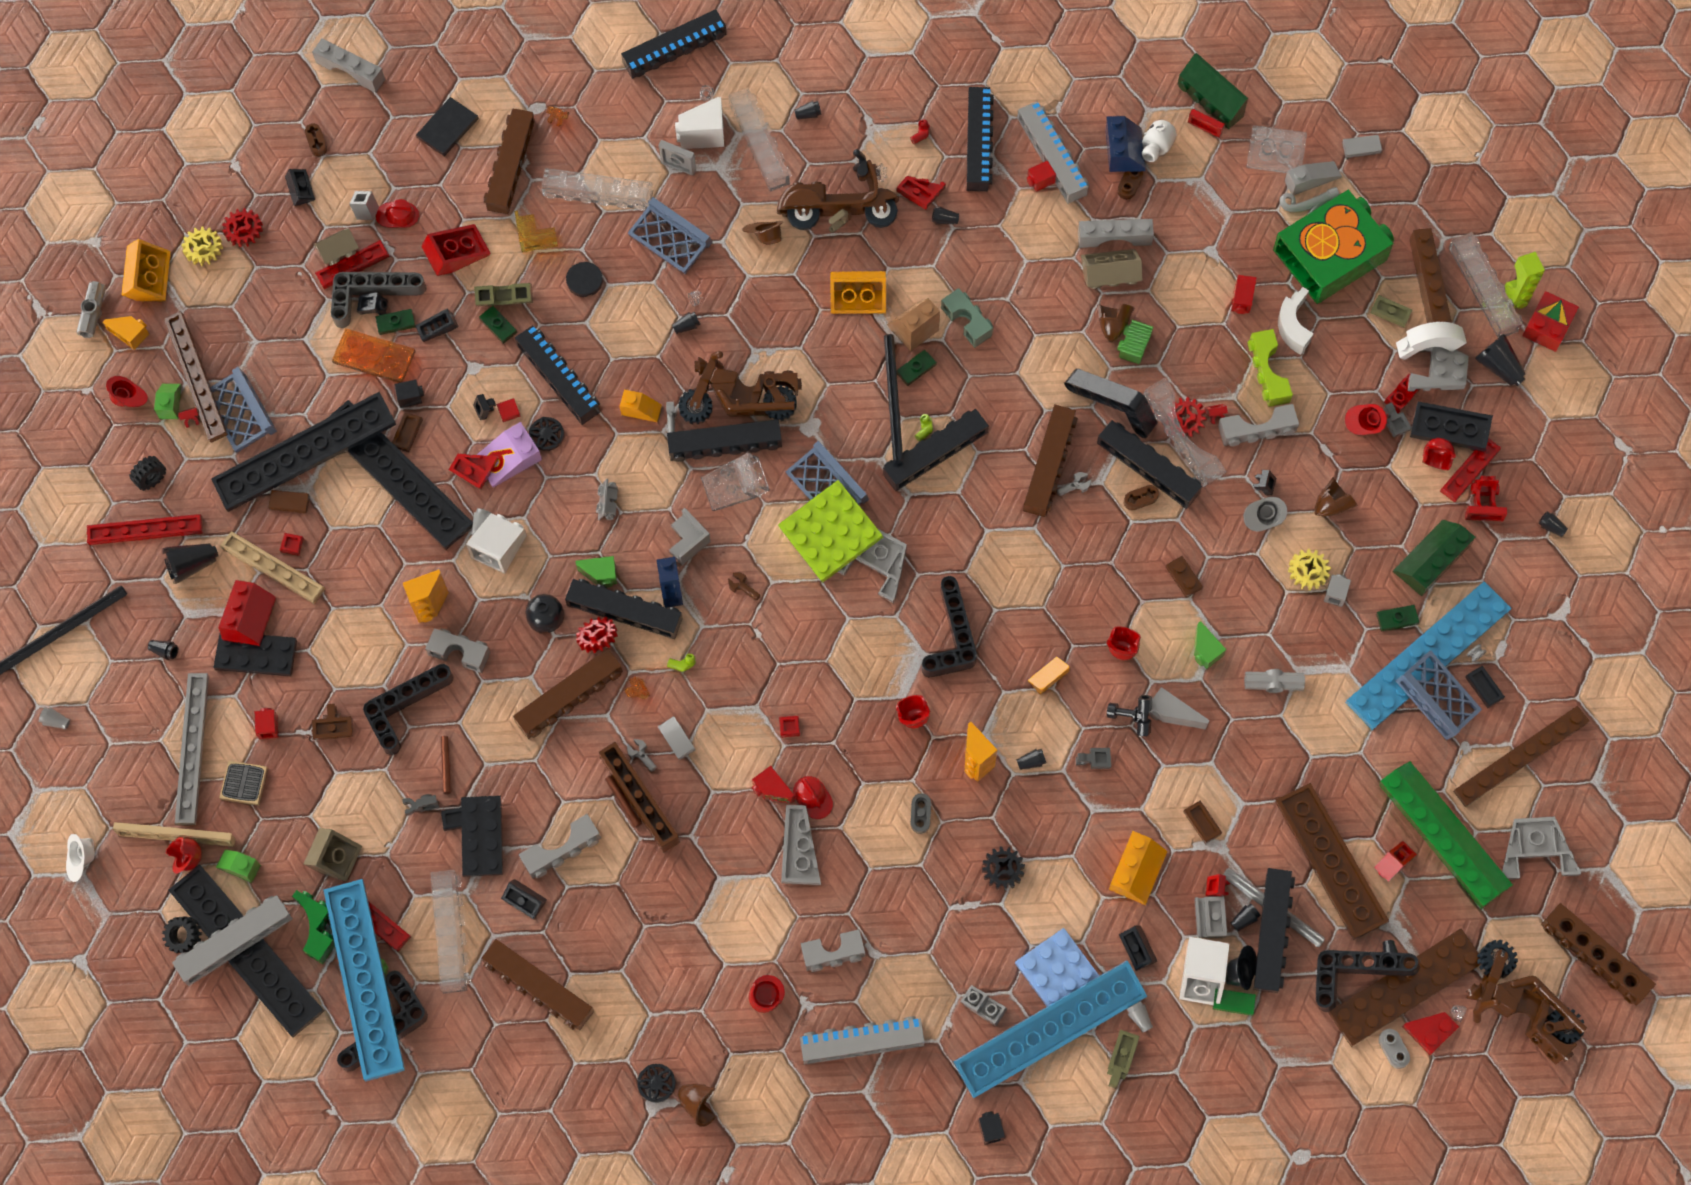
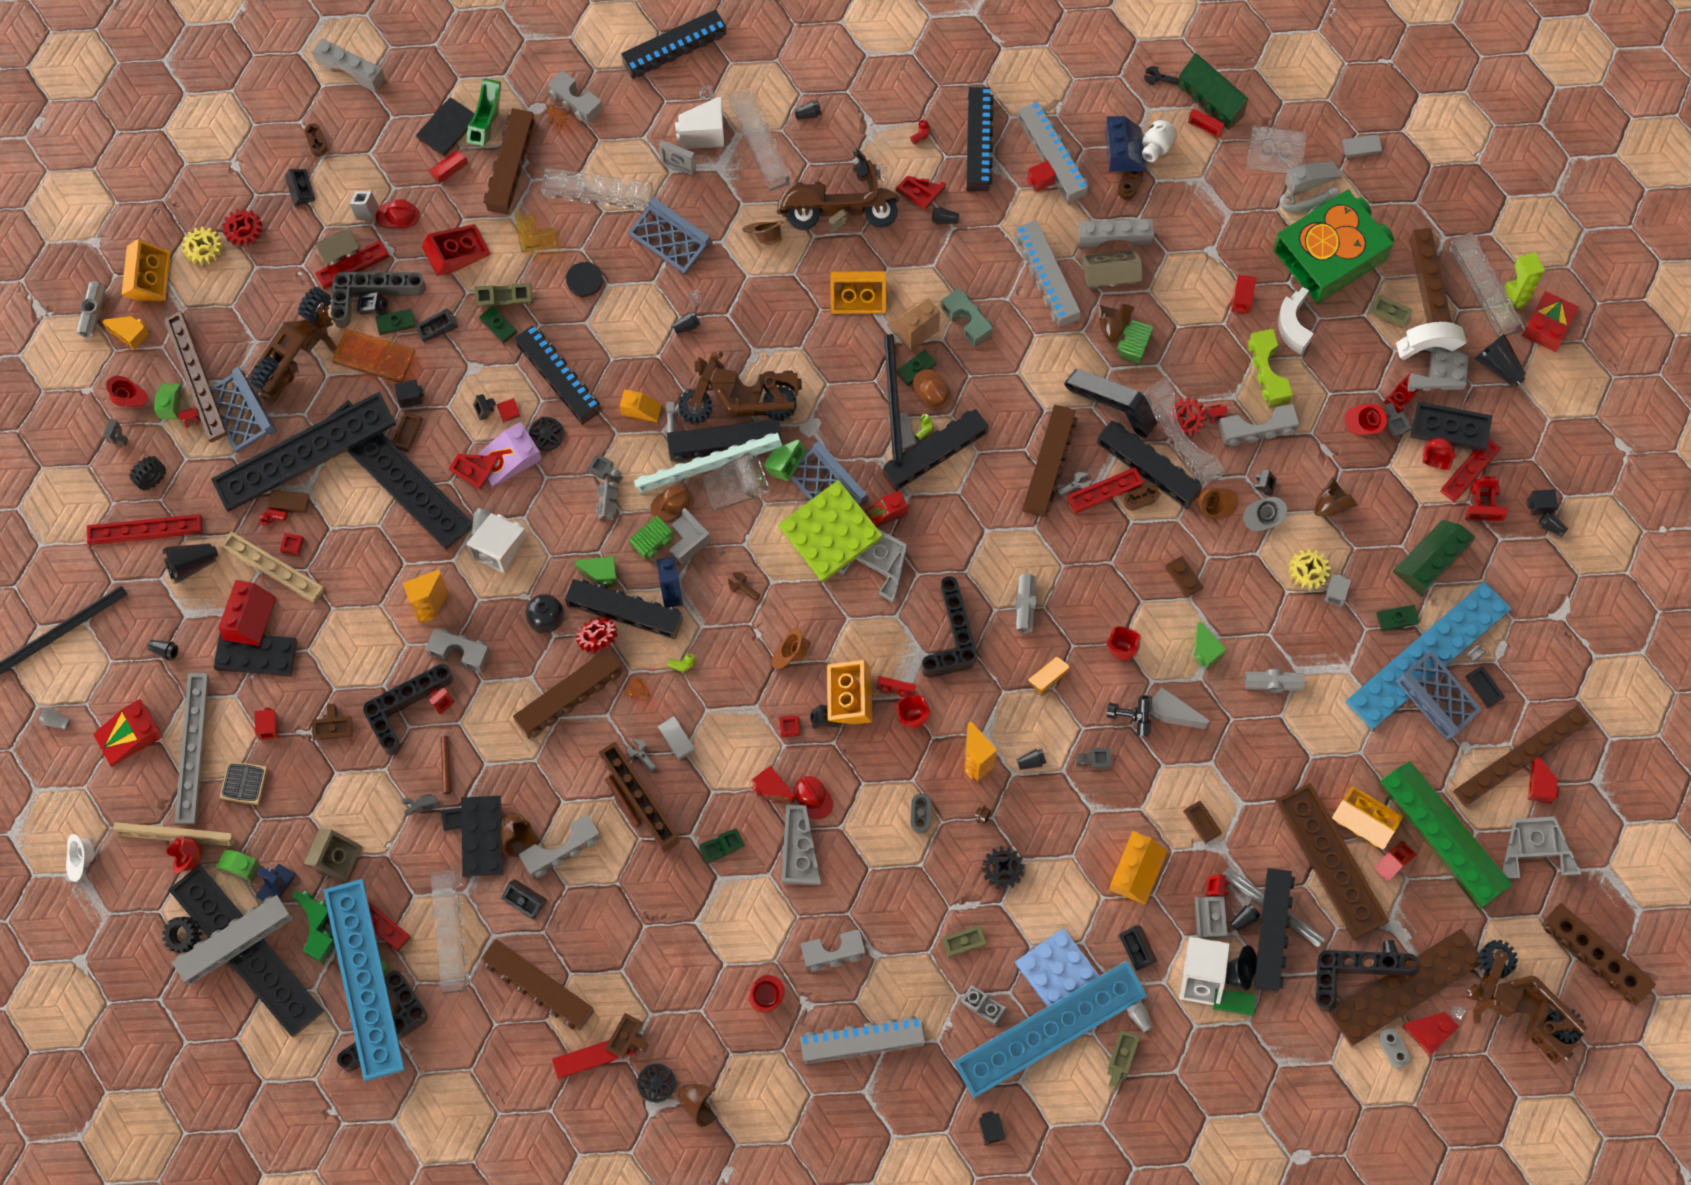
none -> red slope [93,699,163,767]
none -> dark grey plate [103,419,128,446]
none -> reddish brown piece [245,287,338,402]
none -> dark blue bracket [256,863,296,902]
none -> red arm [259,509,287,525]
none -> red slope [428,150,468,184]
none -> red tile [429,688,454,714]
none -> green arch [466,78,501,146]
none -> reddish brown helmet [501,812,541,857]
none -> light grey arch [548,70,603,124]
none -> red tile [552,1040,636,1079]
none -> dark grey plate [587,454,623,483]
none -> reddish brown hinge [605,1013,649,1059]
none -> bright green brick [629,516,674,560]
none -> light aqua plate [634,433,782,494]
none -> dark orange piece [651,485,694,521]
none -> dark green slope [699,828,745,864]
none -> bright green slope [763,440,807,481]
none -> dark orange piece [772,628,811,669]
none -> black bracket [810,705,842,729]
none -> light orange slope [827,660,872,725]
none -> red slope [865,490,908,527]
none -> red plate [876,676,916,698]
none -> light grey tile [888,412,916,450]
none -> dark orange piece [913,369,951,410]
none -> olive plate [942,925,987,958]
none -> reddish brown plate [974,805,991,824]
none -> light grey brick [1014,220,1080,327]
none -> light grey piece [1015,574,1036,634]
none -> red plate [1067,467,1144,514]
none -> black bar [1144,66,1178,86]
none -> dark orange piece [1195,488,1239,518]
none -> light orange slope [1332,786,1403,850]
none -> black brick [1527,489,1558,515]
none -> red slope [1527,757,1560,804]

